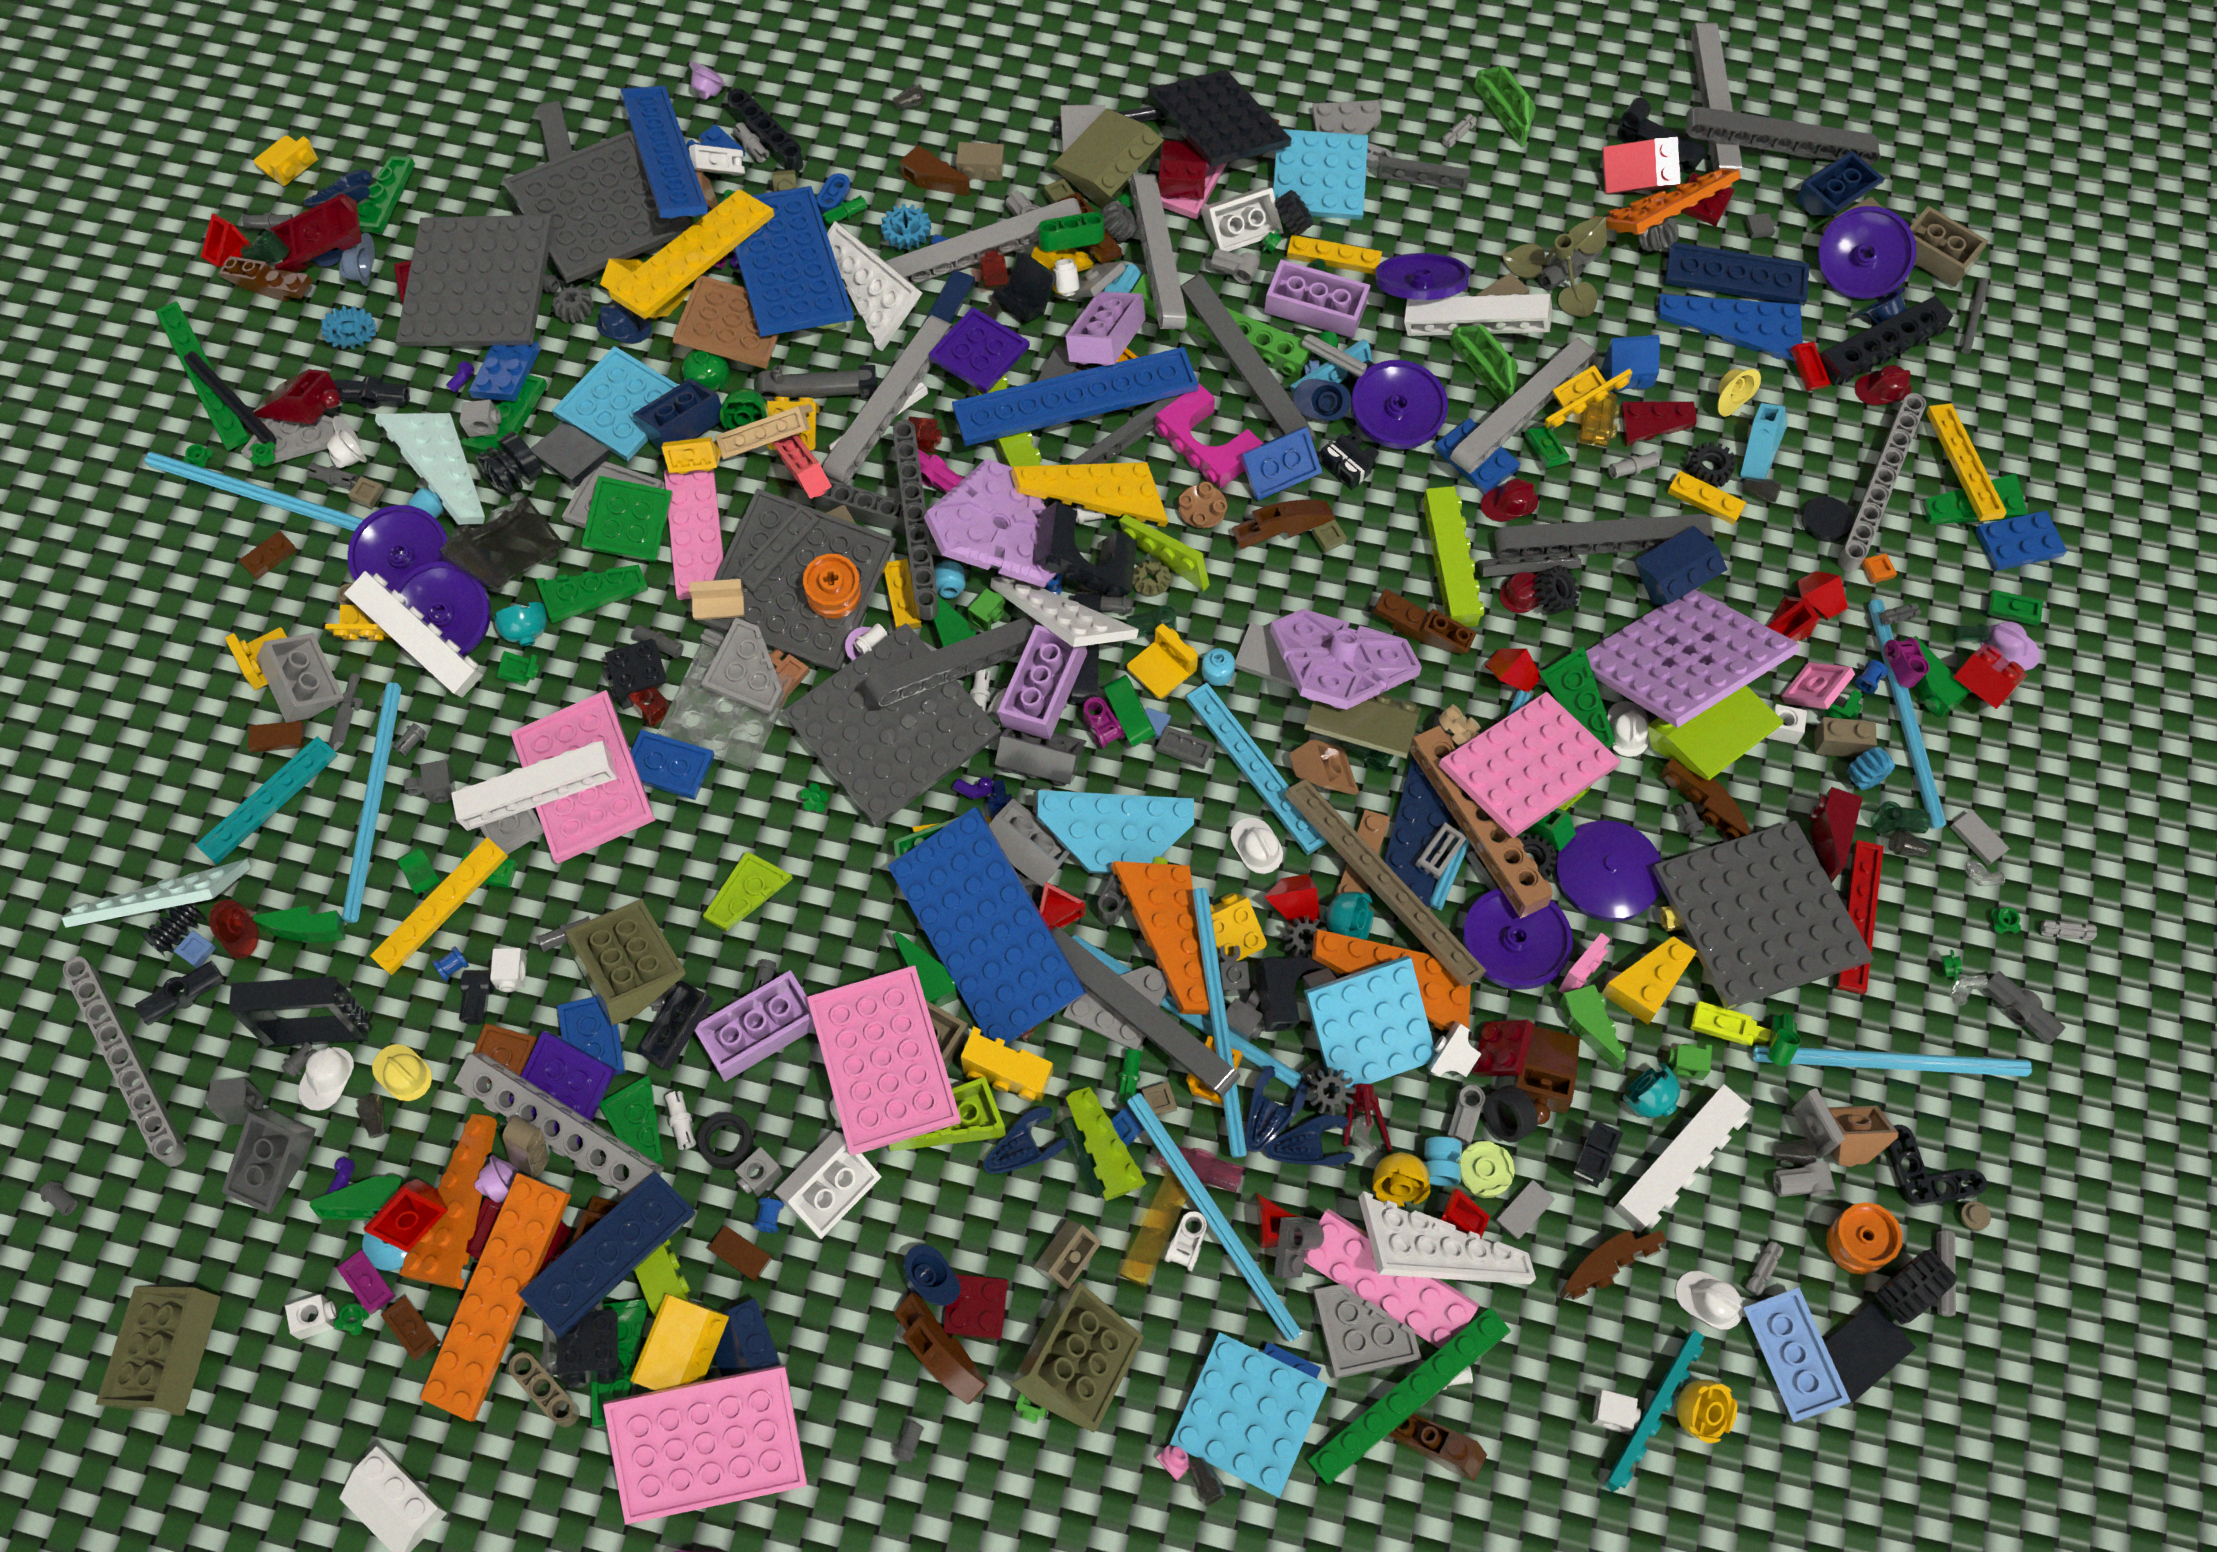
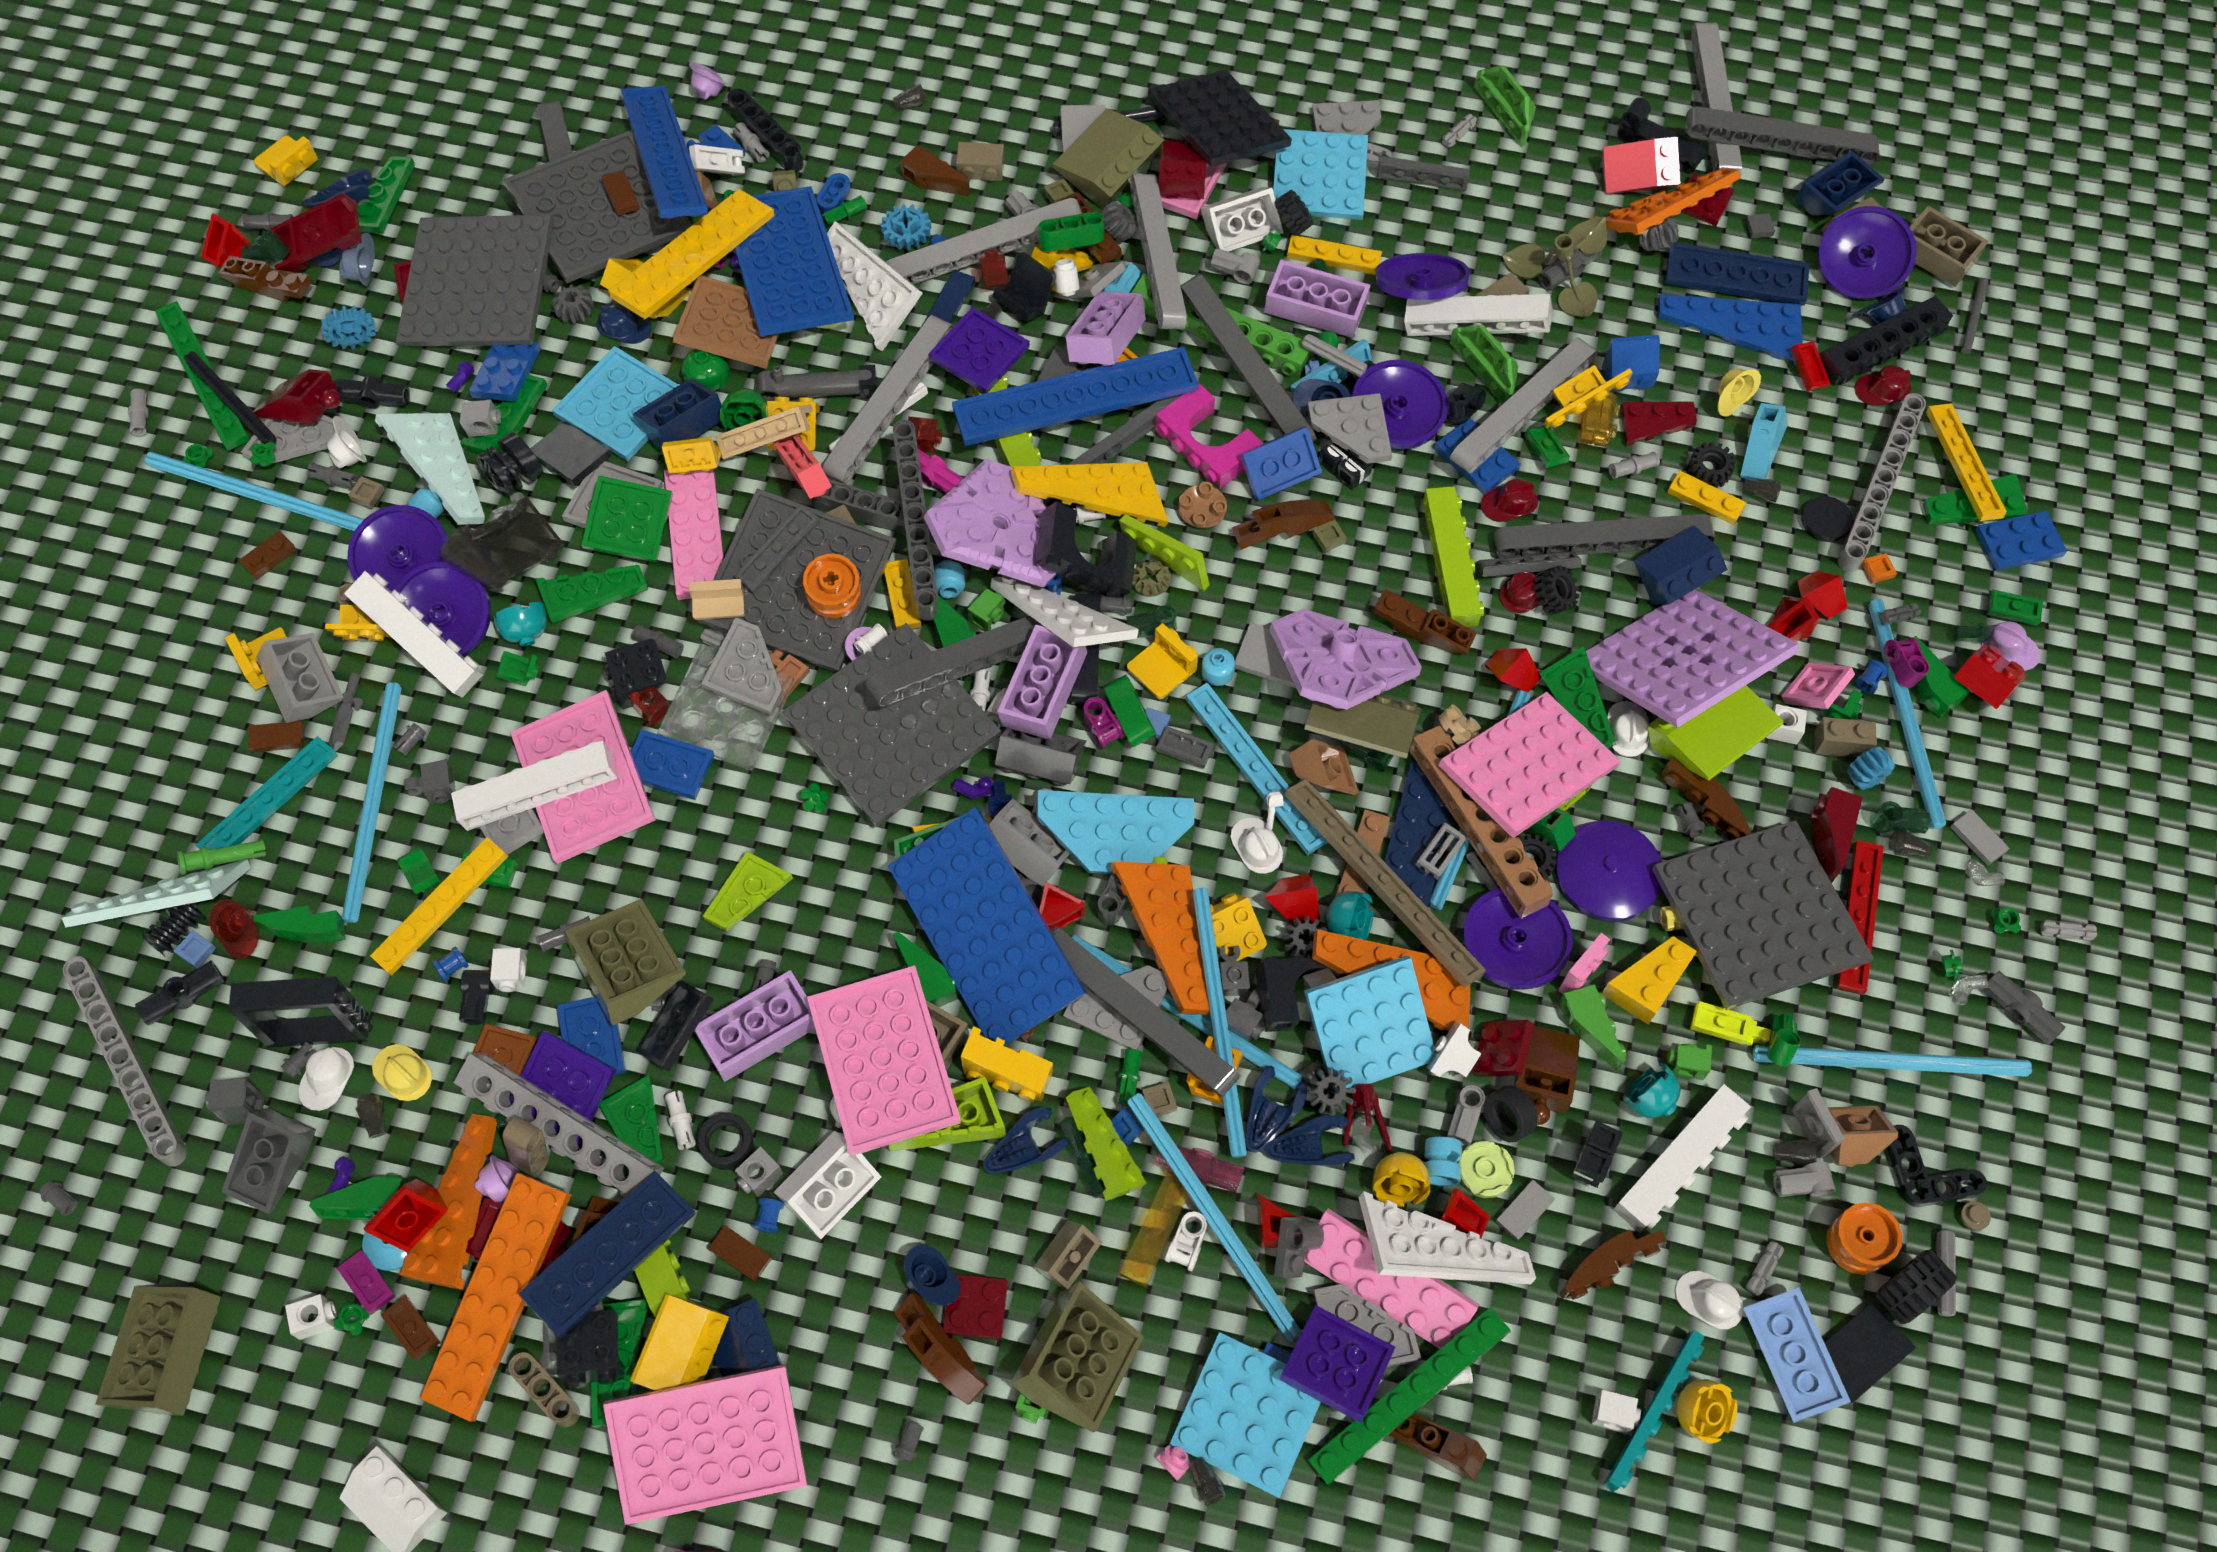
none -> light grey pin [128,389,149,436]
none -> bright green pin [177,839,266,875]
none -> reddish brown tile [601,170,640,216]
none -> white hand [1266,792,1283,829]
none -> dark purple plate [1279,1305,1396,1423]
none -> light grey plate [1307,394,1392,463]
none -> black piece [1447,383,1486,424]

